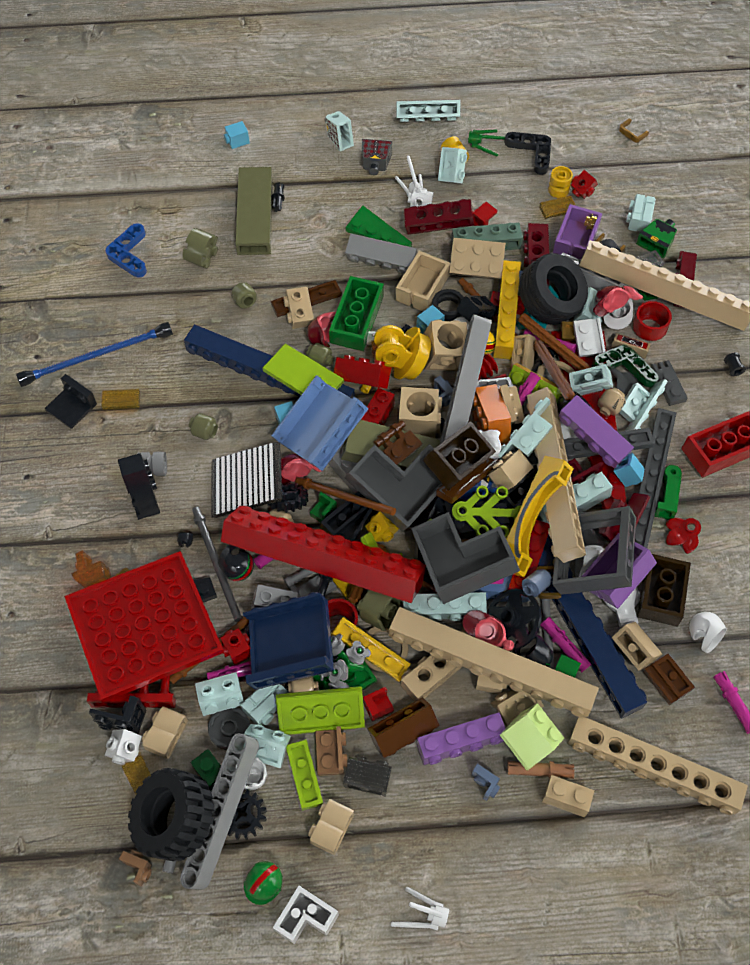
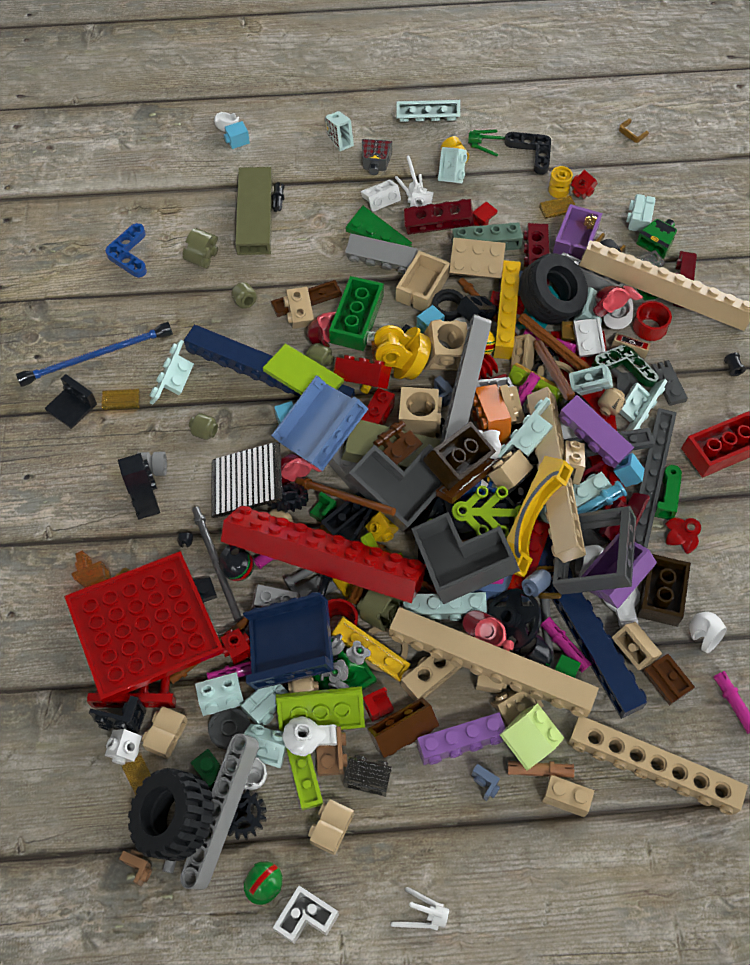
none -> light aqua bracket [149,340,194,405]
none -> white hair [214,112,239,132]
none -> white animal [282,716,337,756]
none -> white bracket [361,180,401,212]
none -> tan bracket [564,440,585,485]
none -> medium azure pin [577,481,627,514]

